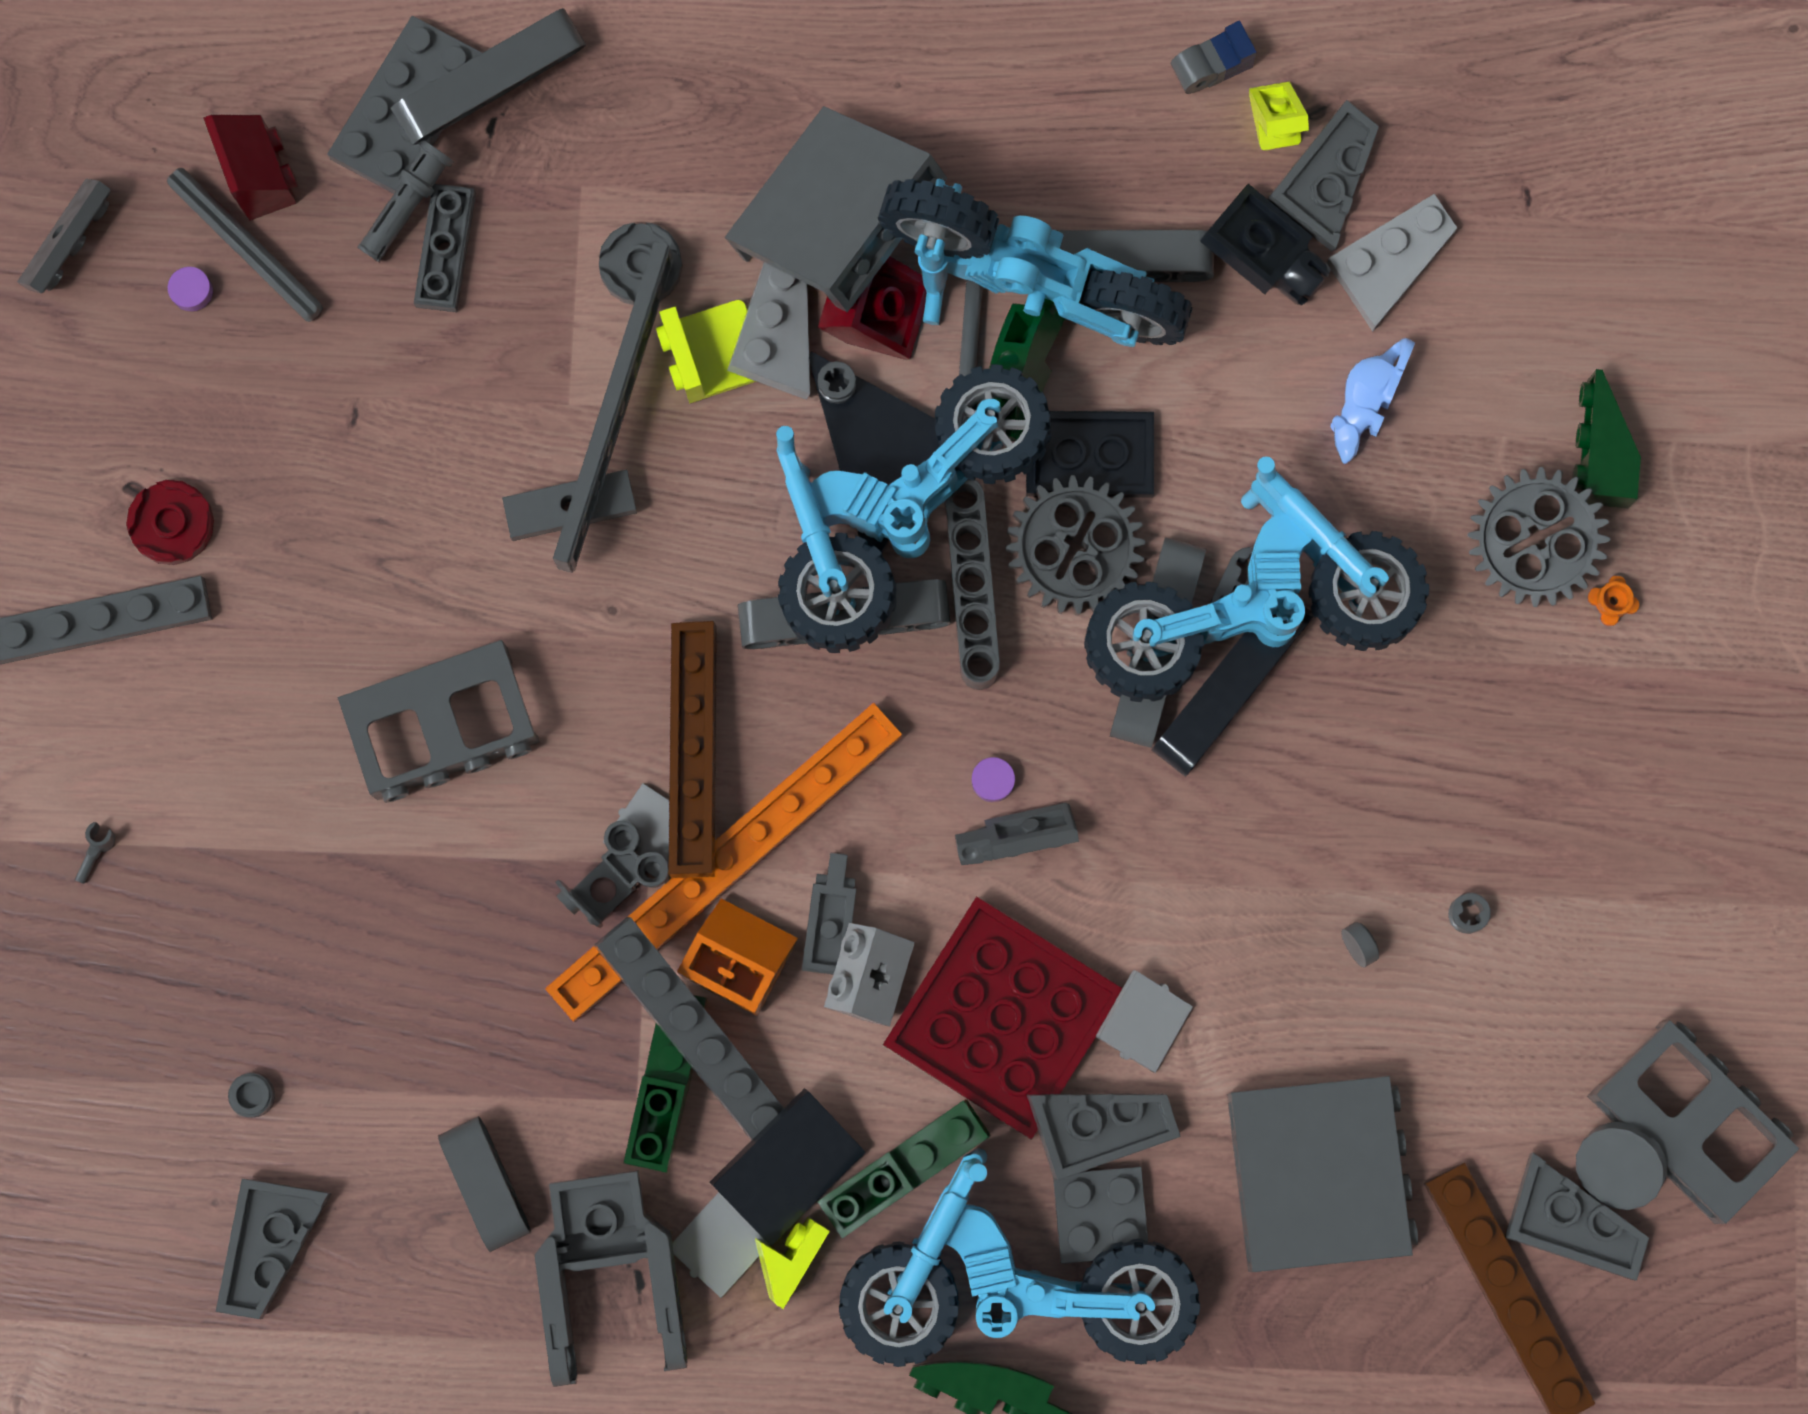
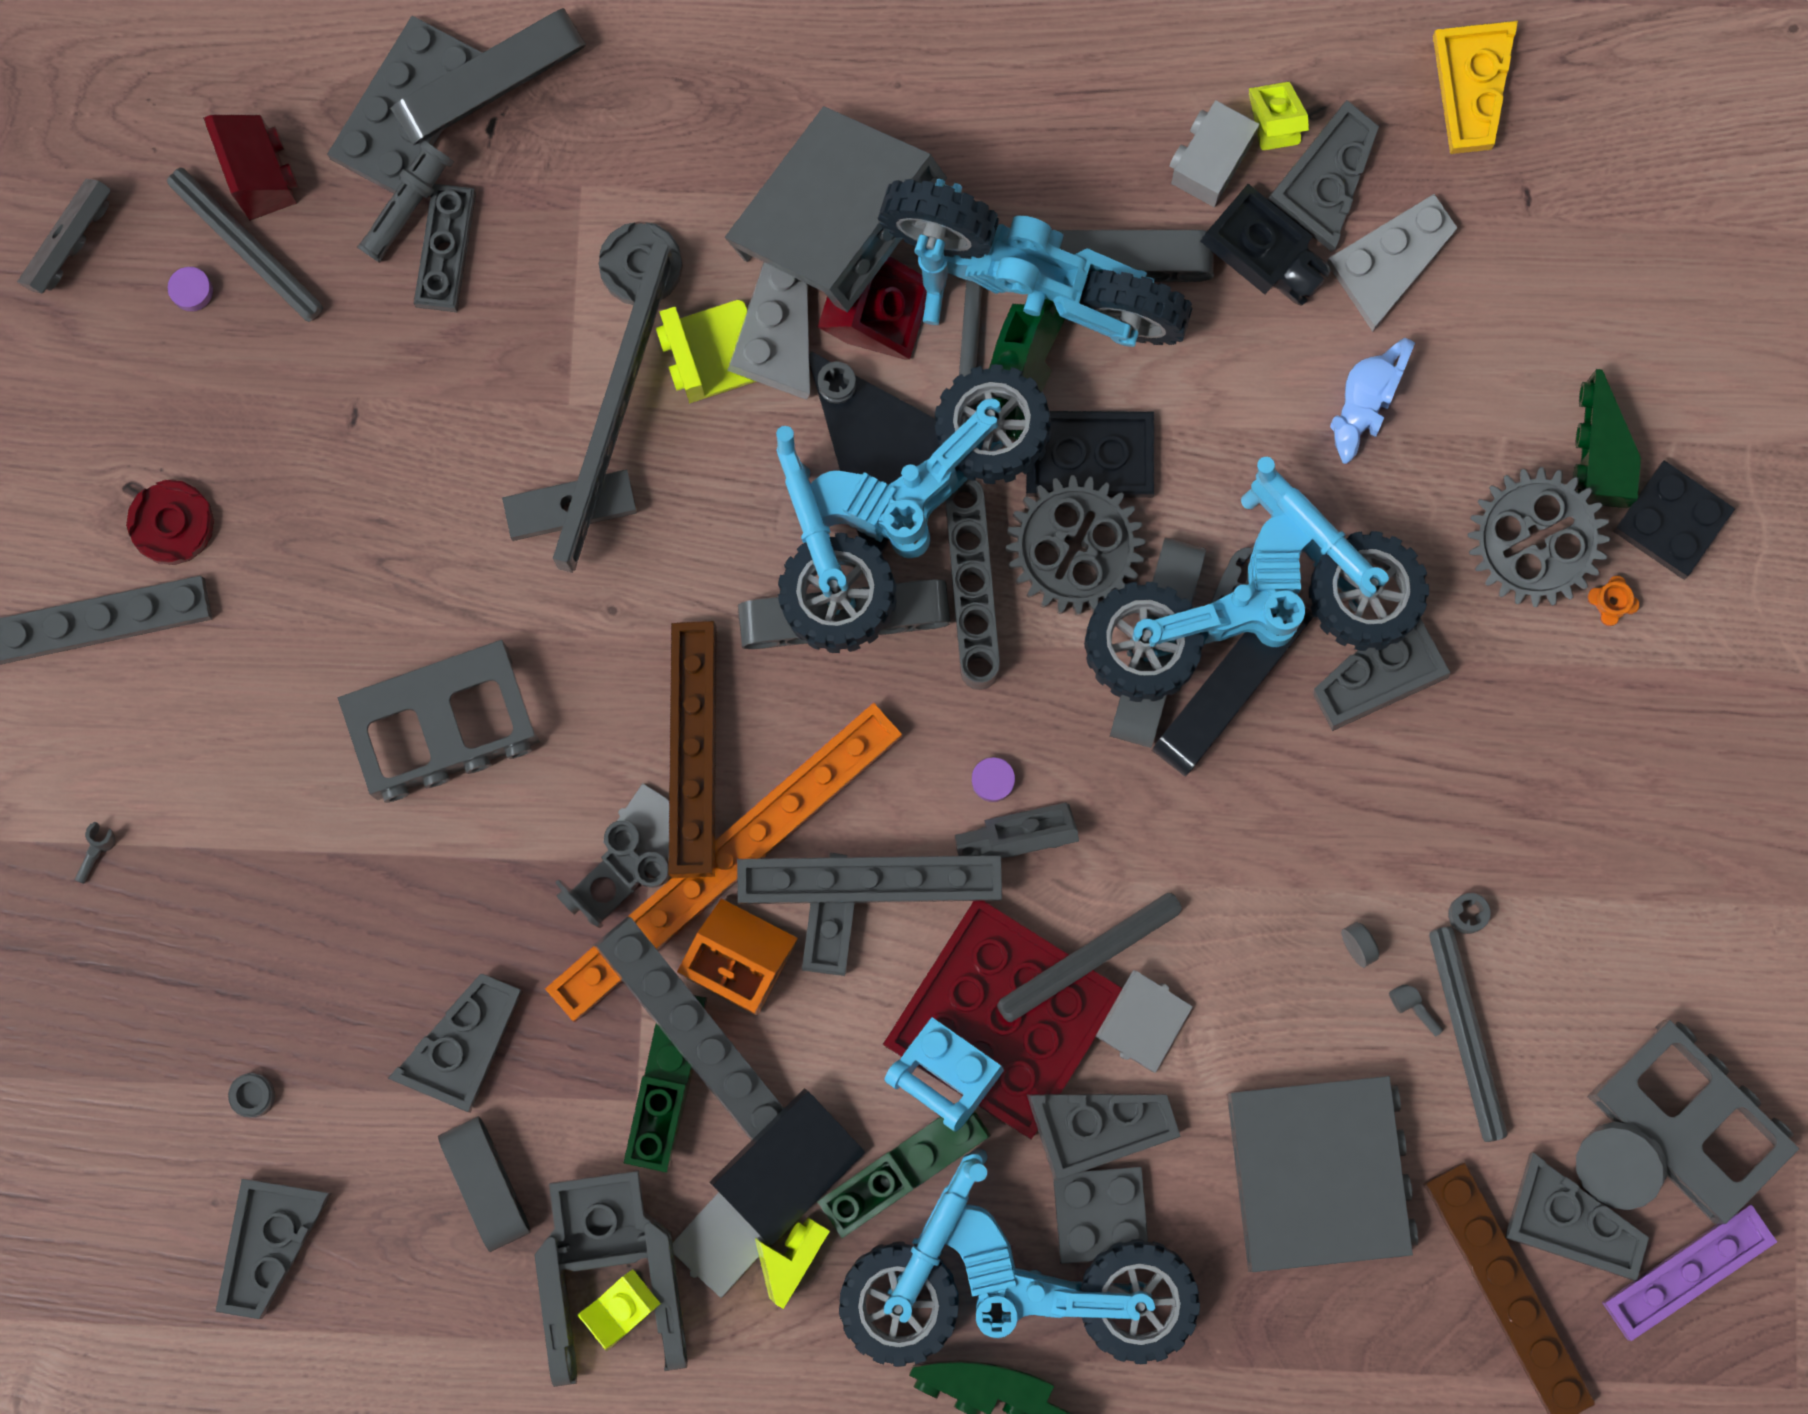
light grey brick [824,923,915,1027] -> none
leg [1170,20,1257,94] -> none
none -> dark grey wing [388,973,523,1113]
none -> neon yellow slope [578,1269,661,1351]
none -> dark grey plate [737,856,1002,904]
none -> medium azure plate [884,1017,1004,1132]
none -> dark grey axle [997,893,1182,1022]
none -> light grey brick [1169,100,1259,208]
none -> dark grey wing [1313,618,1450,731]
none -> dark grey hand [1389,985,1443,1037]
none -> dark grey axle [1429,927,1508,1142]
none -> yellow wing [1433,21,1518,154]
none -> medium lavender plate [1602,1204,1777,1341]
none -> black plate [1613,460,1735,580]

